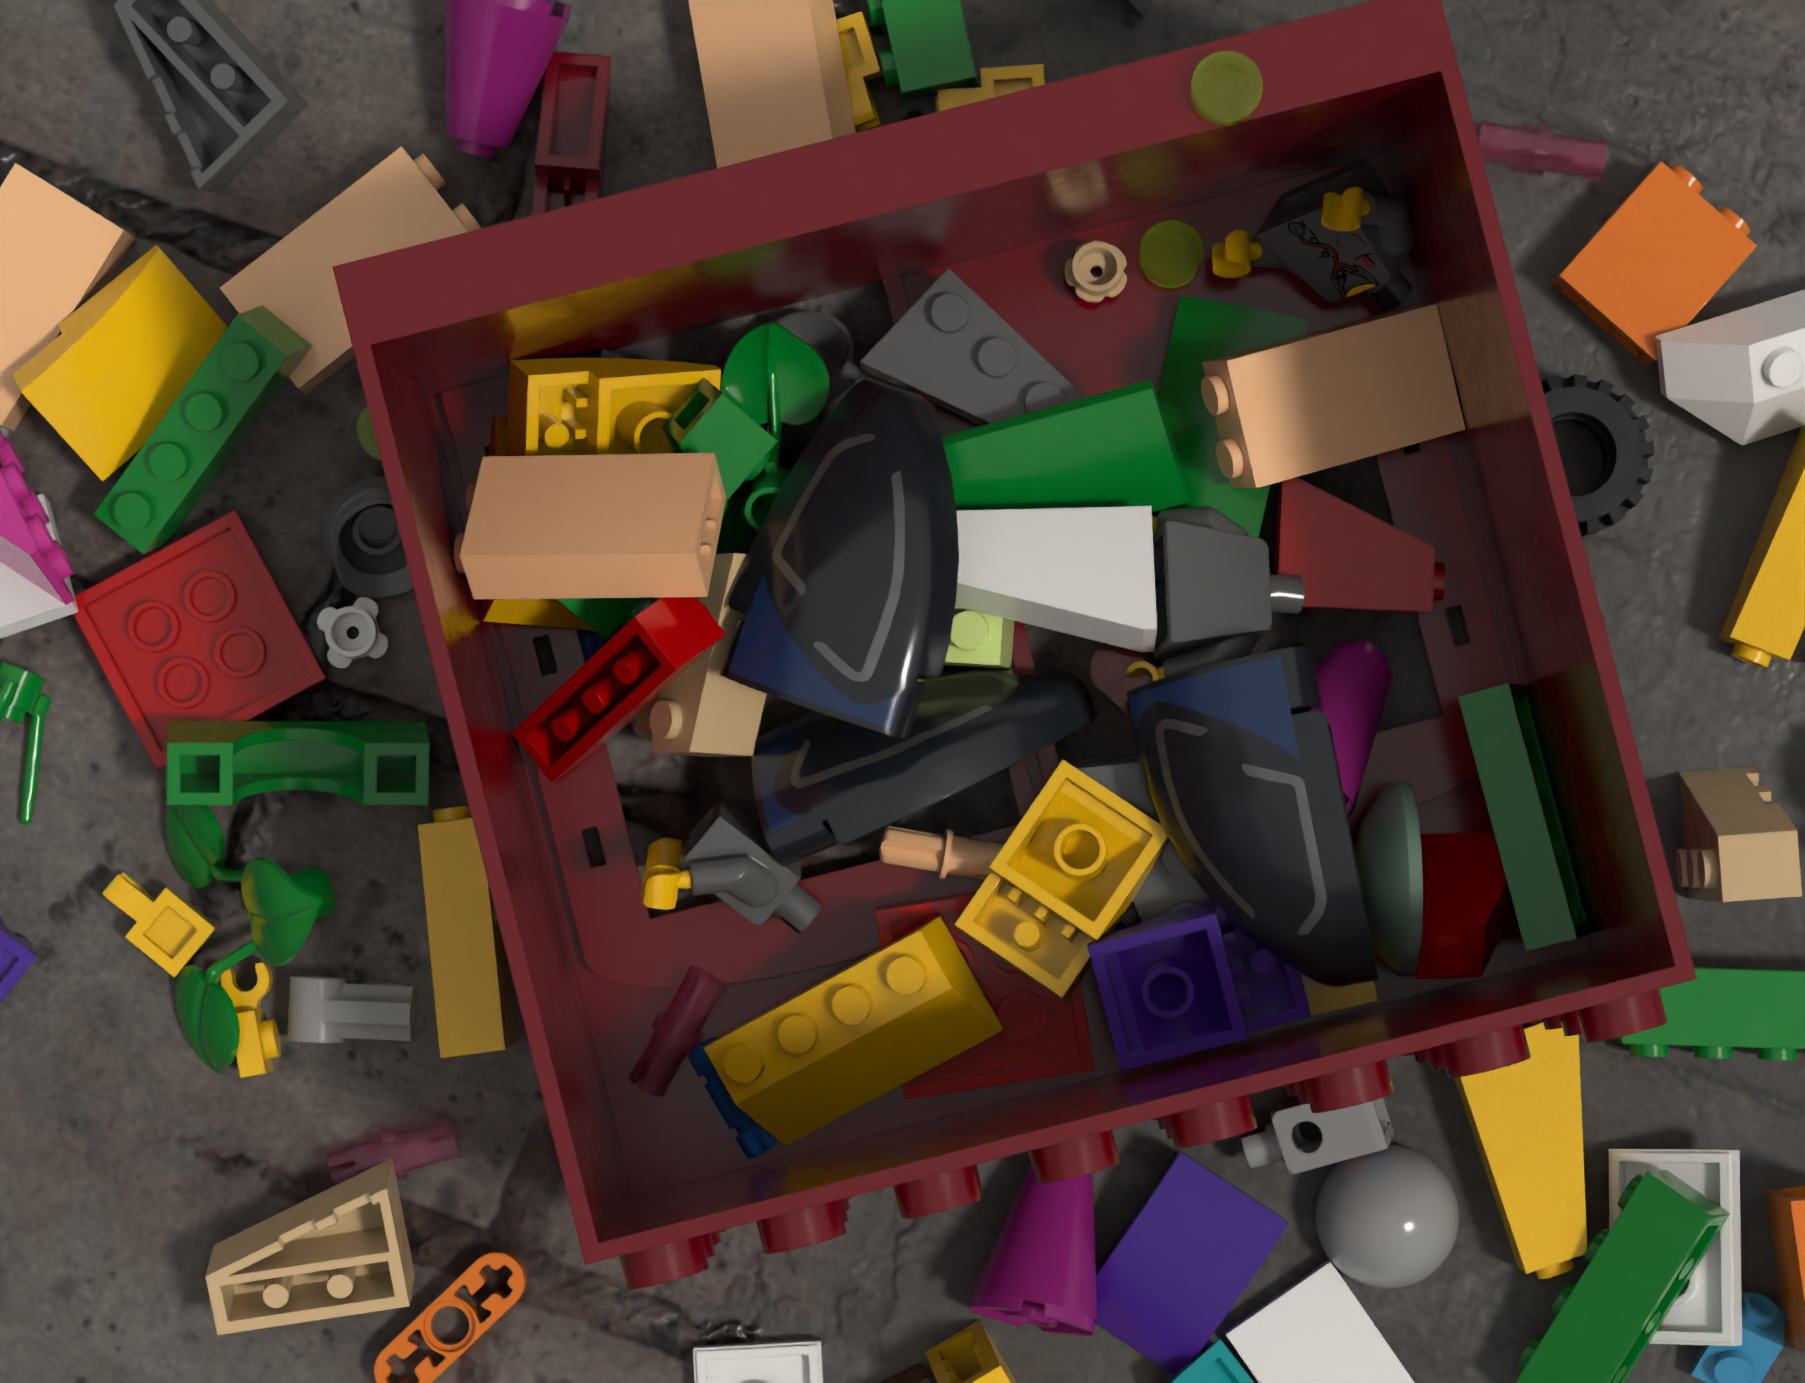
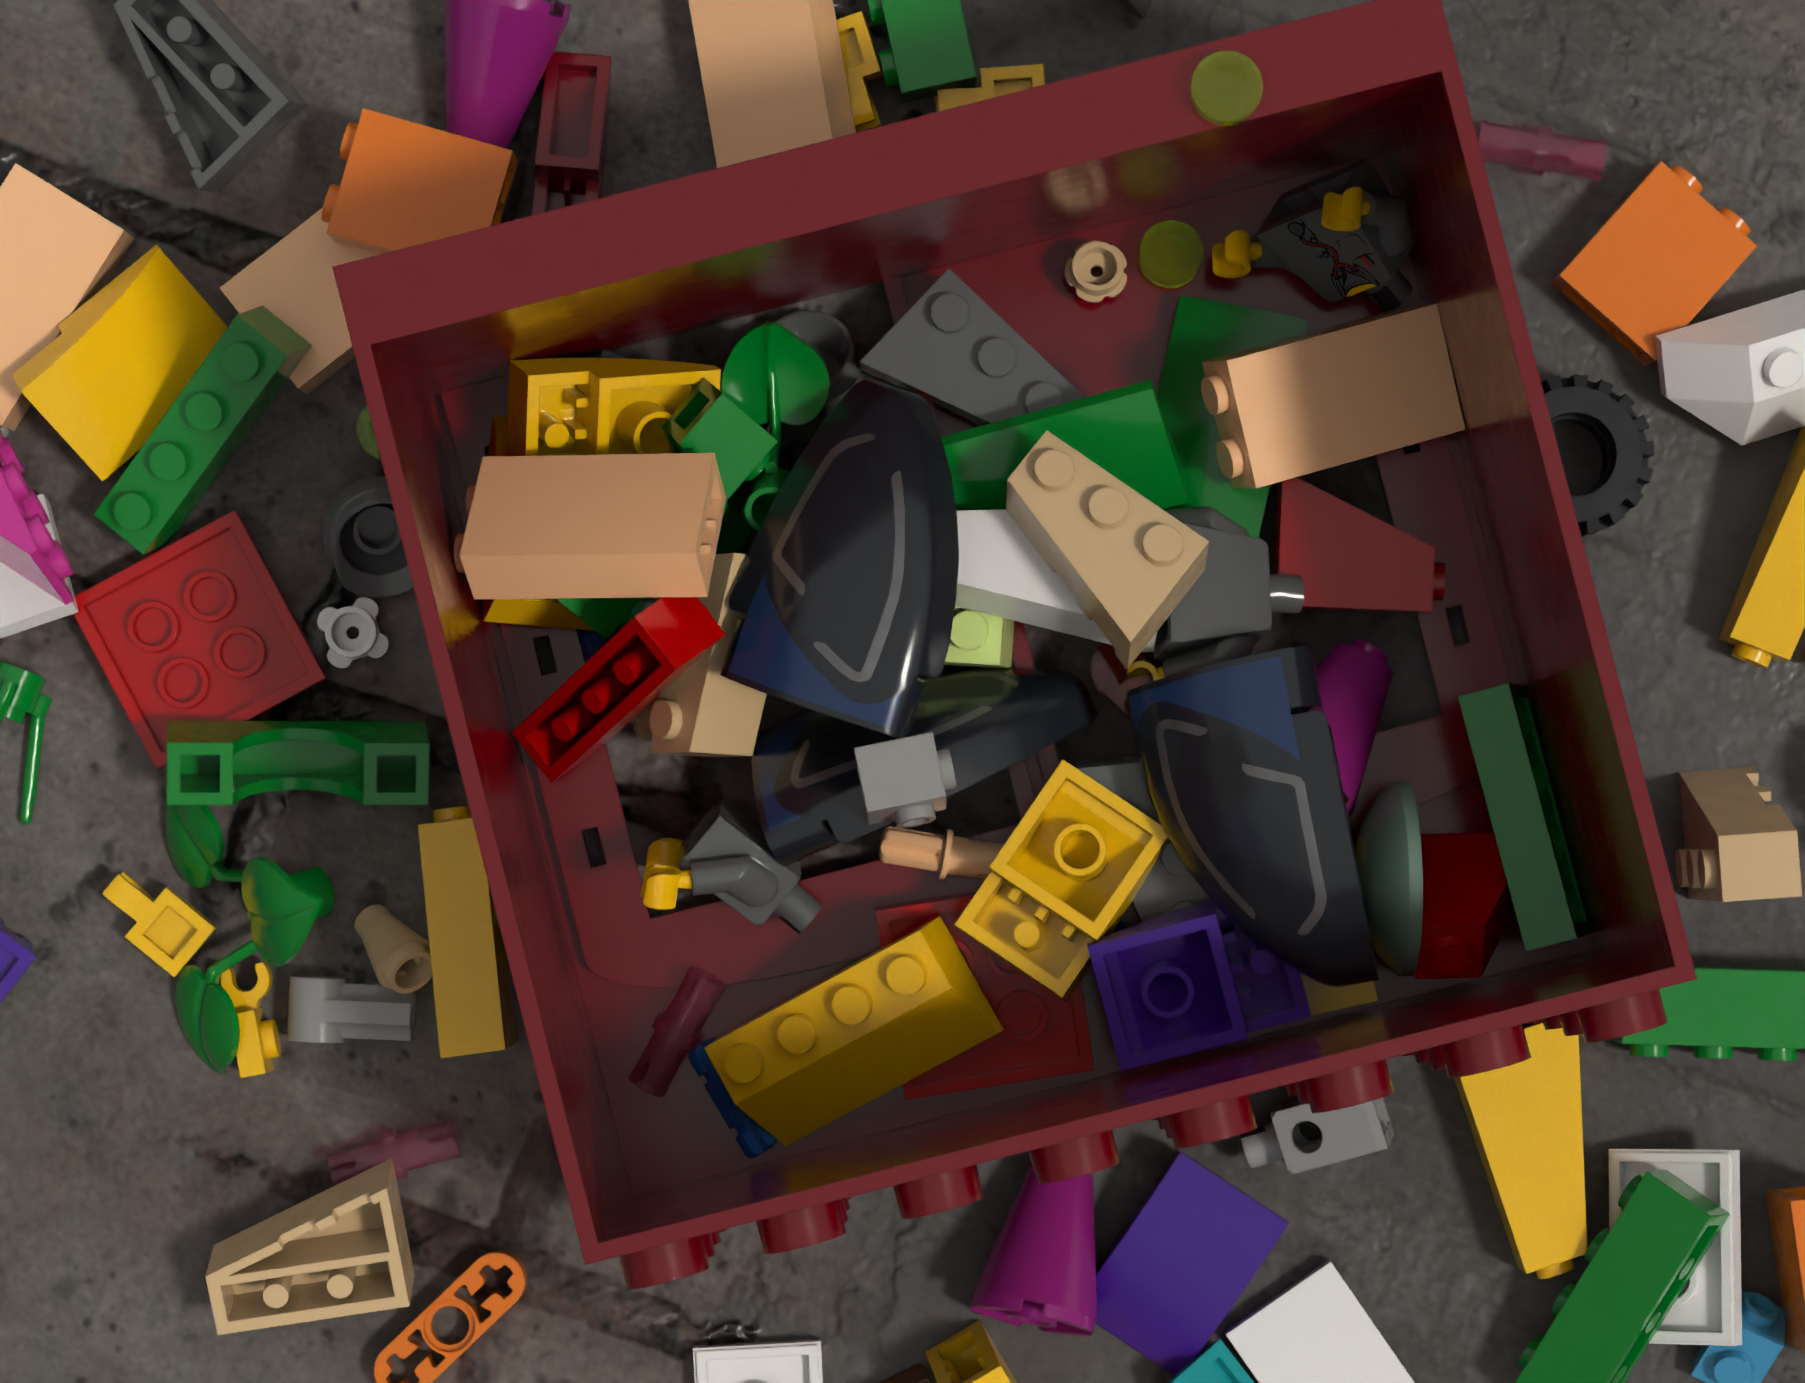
light grey piece [1315,1144,1459,1289] -> none
none -> orange brick [321,108,519,254]
none -> tan cone [354,904,432,994]
none -> light grey brick [854,732,957,828]
none -> tan wedge [1006,430,1209,669]

